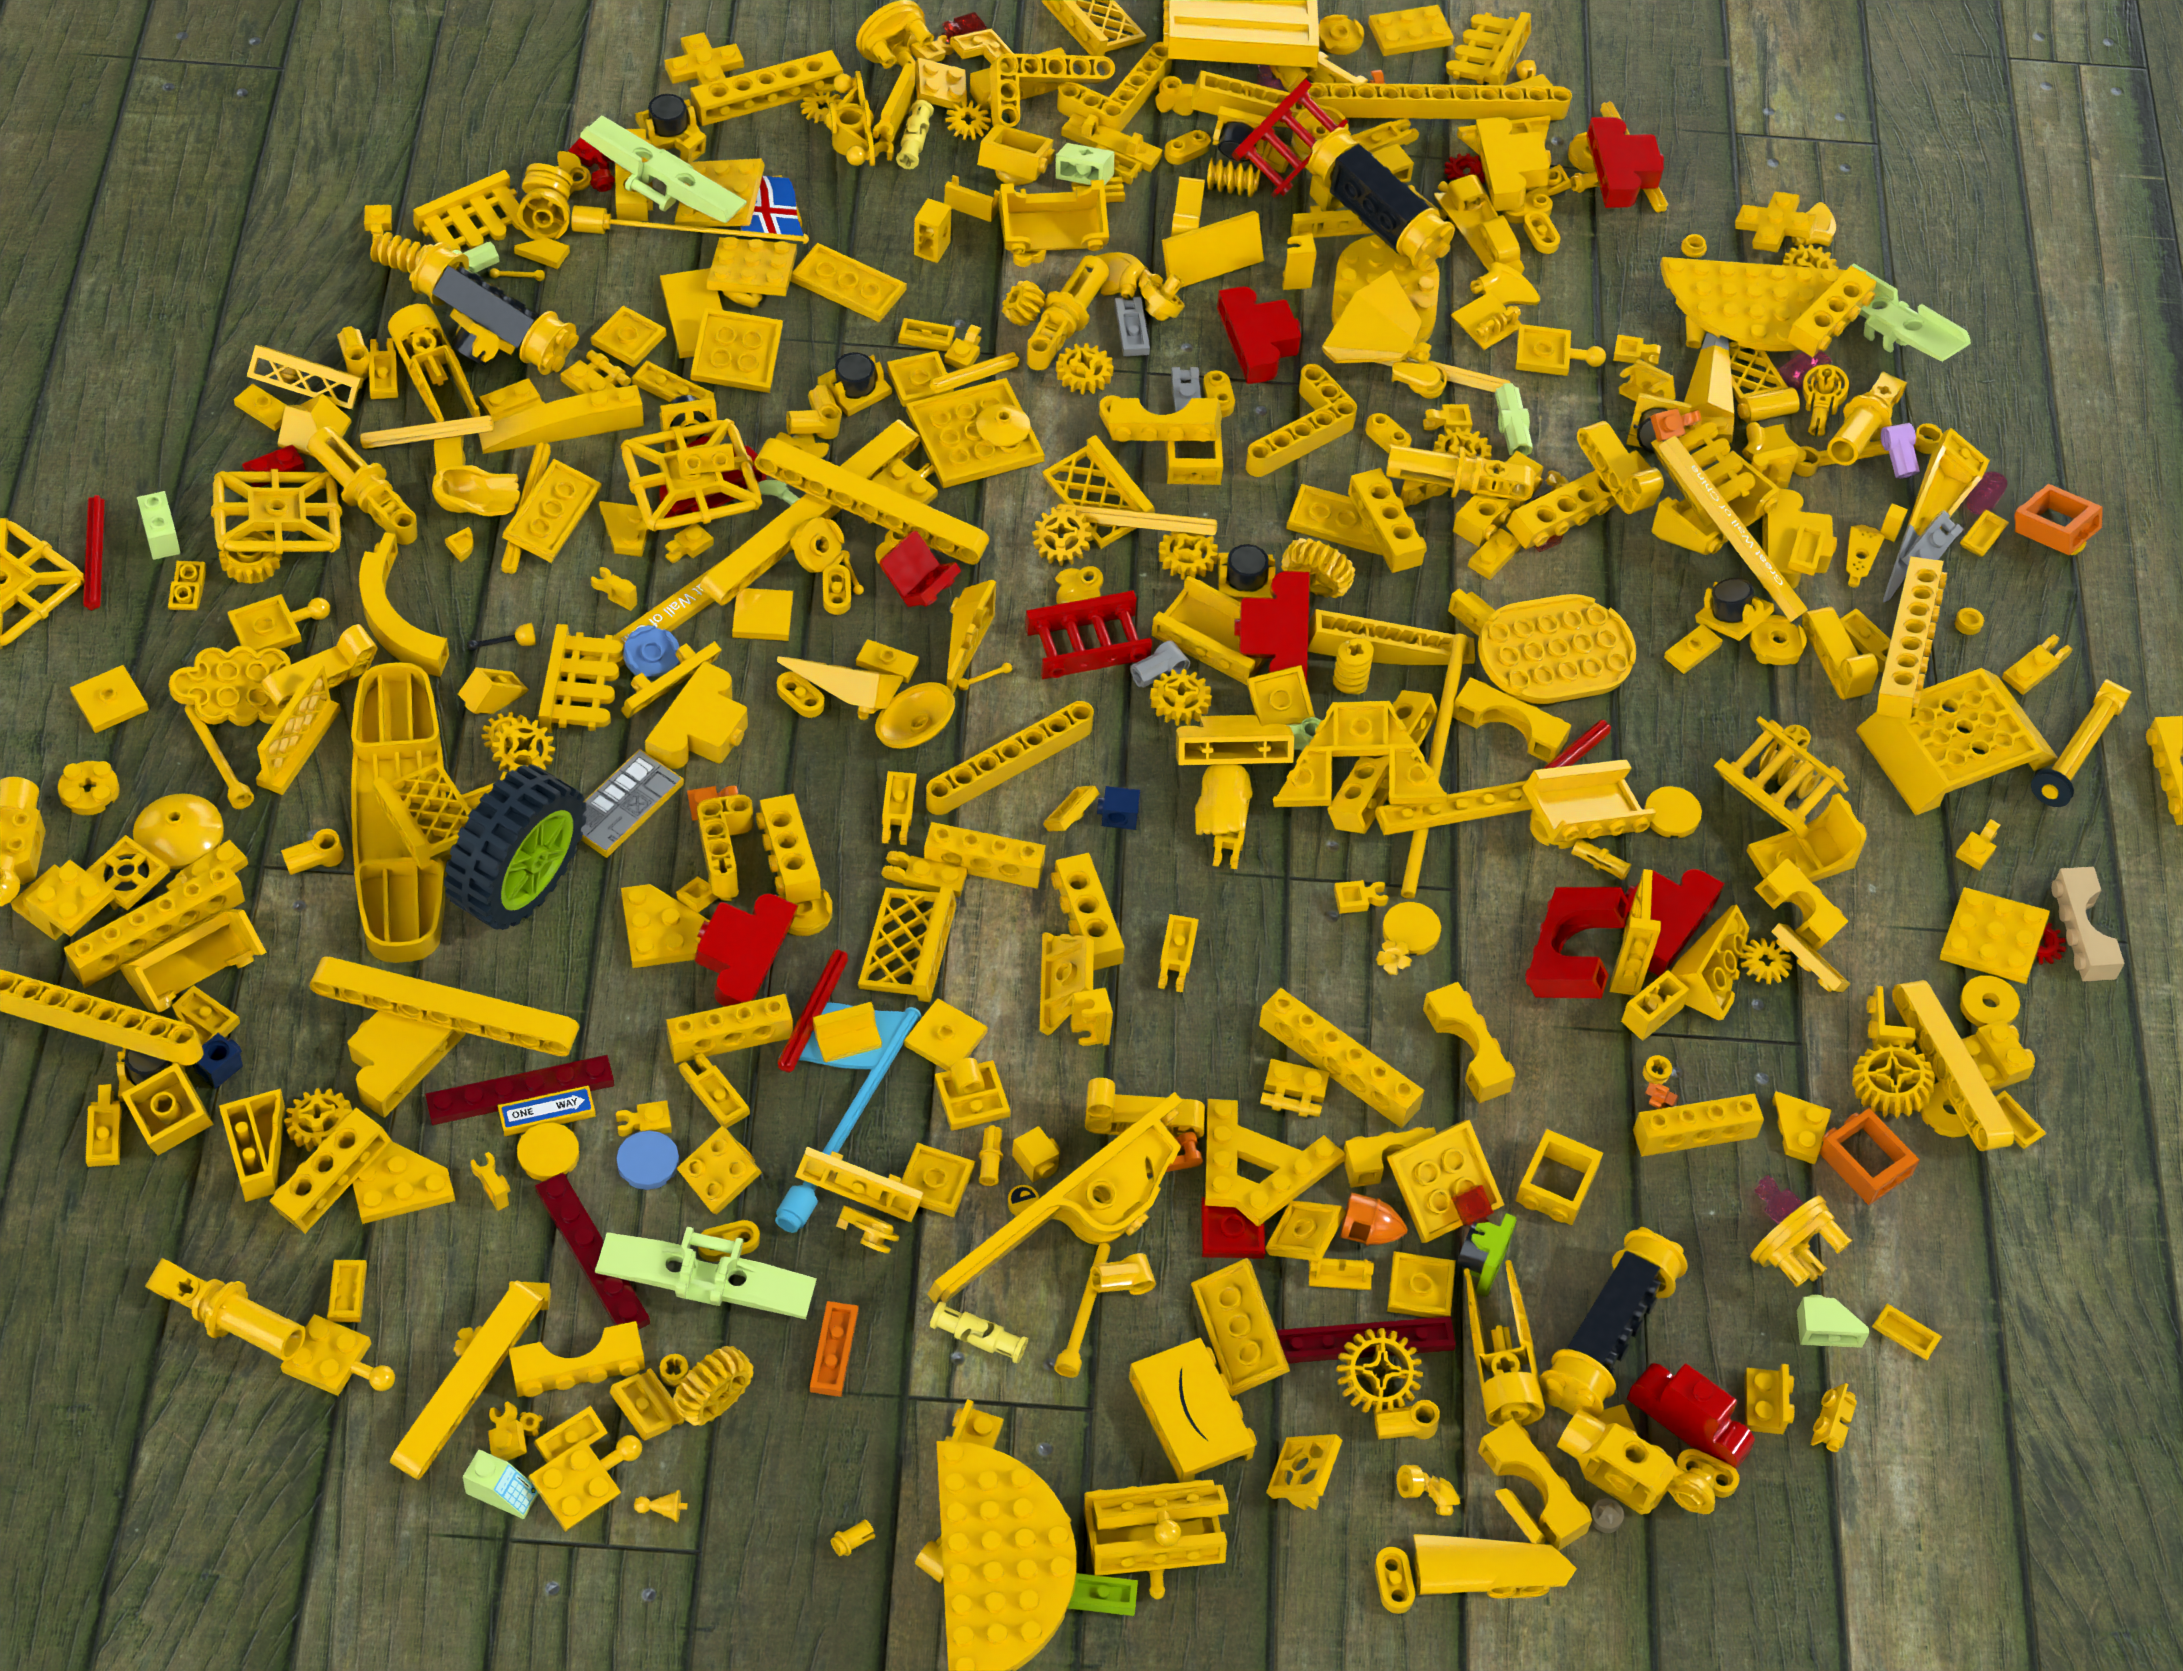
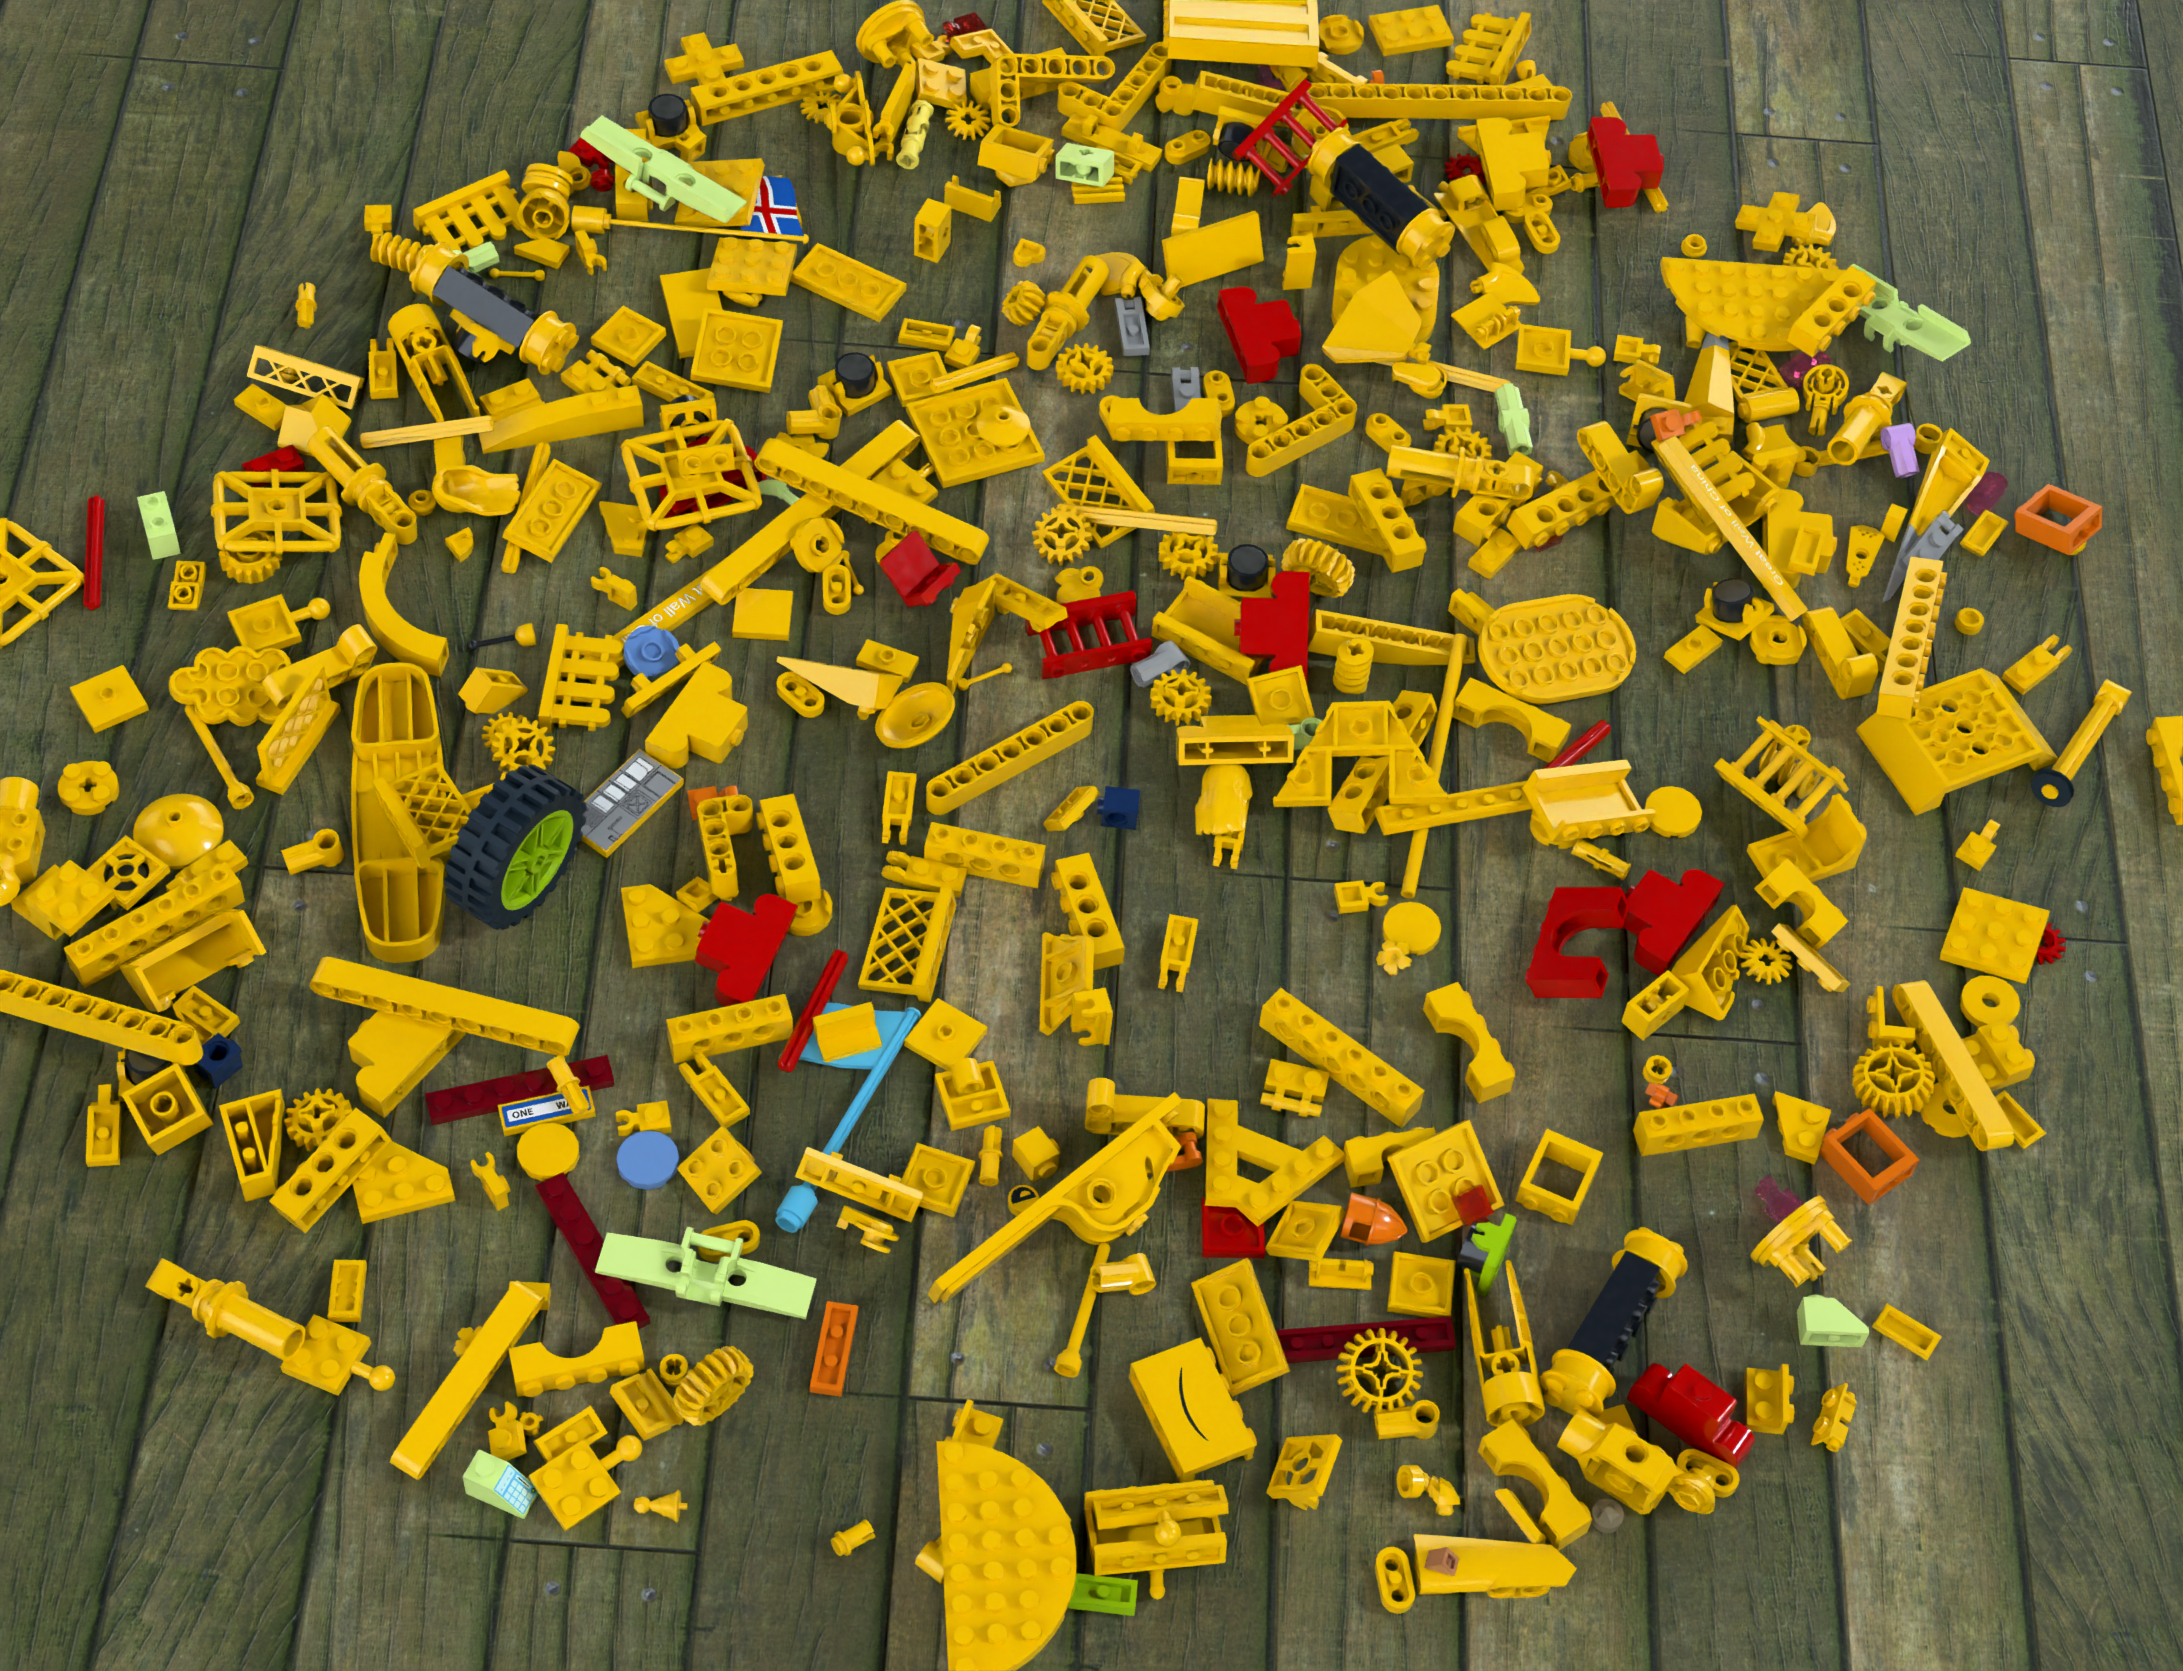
yellow piece [337,326,370,379] -> none
light yellow piece [930,1301,1028,1364] -> none
yellow windscreen [998,180,1109,254] -> none
yellow fence [1609,869,1661,995] -> none
tan arch [2051,867,2125,981] -> none
none -> yellow axle [295,282,317,329]
none -> yellow plate [408,490,436,516]
none -> yellow axle [546,1055,589,1115]
none -> yellow plate [575,229,607,275]
none -> yellow hinge [978,573,1068,632]
none -> yellow plate [1234,396,1288,445]
none -> nougat piece [1424,1547,1459,1576]

